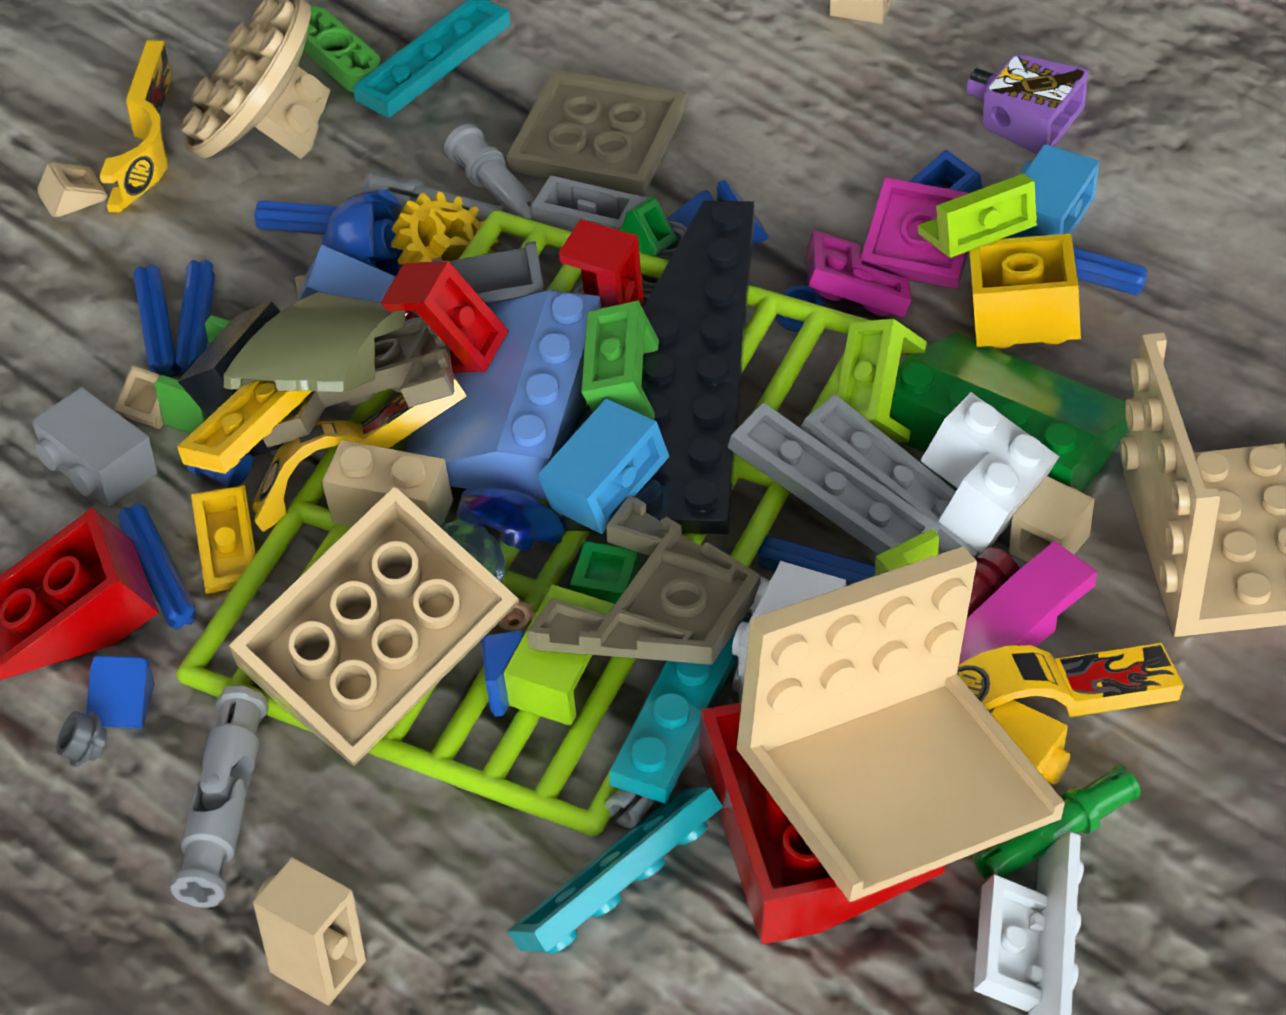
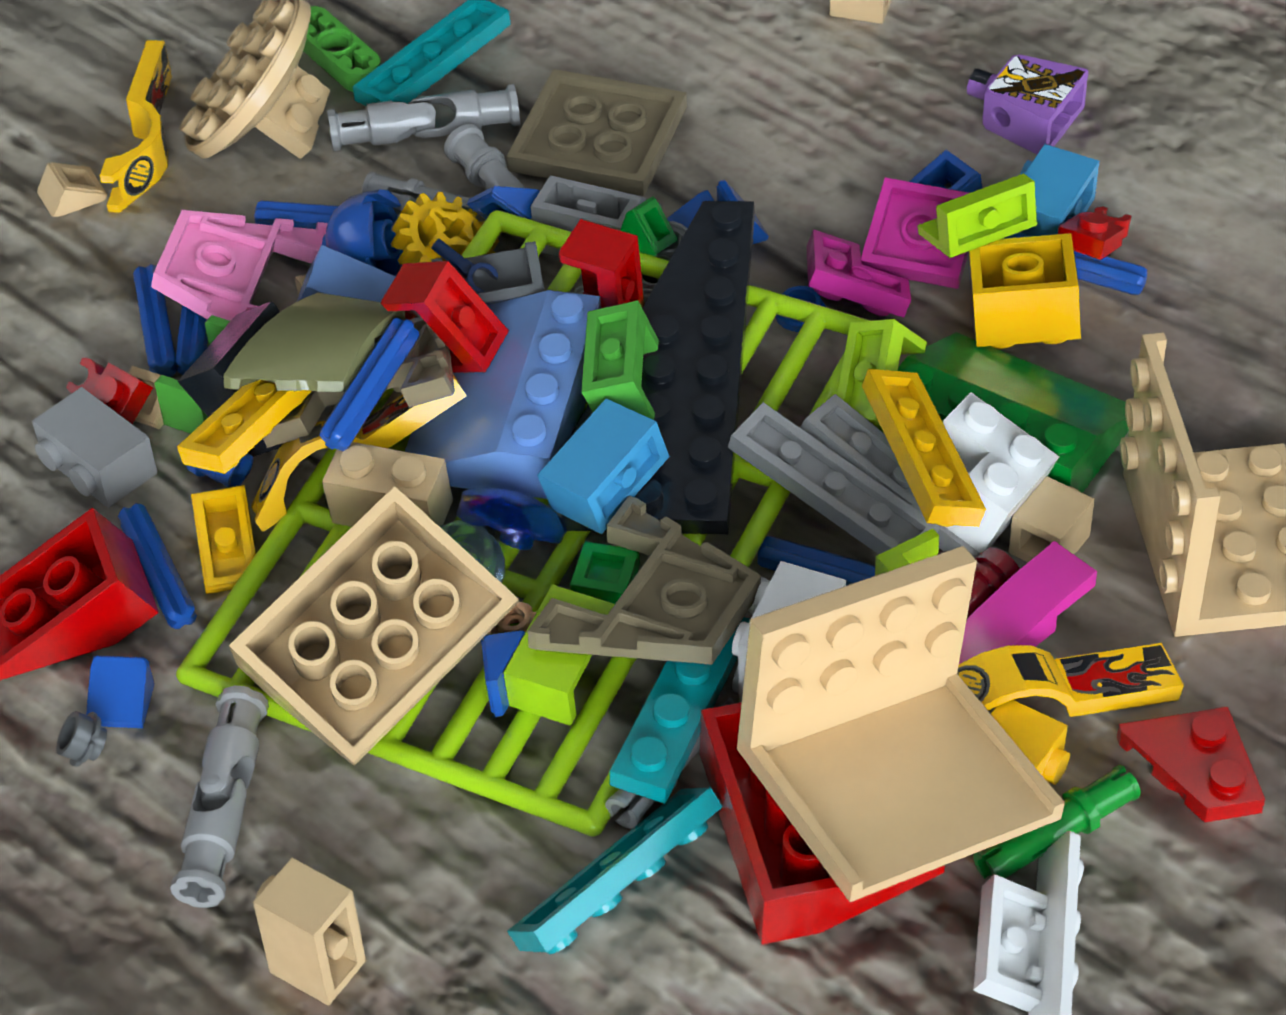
none -> red plate [66,358,153,424]
none -> bright pink wing [151,210,328,321]
none -> blue axle [320,318,419,451]
none -> light grey piece [327,84,520,151]
none -> dark blue hand [432,239,498,293]
none -> blue slope [466,186,540,220]
none -> yellow plate [862,369,986,527]
none -> red plate [1058,206,1132,260]
none -> red wing [1117,707,1265,823]

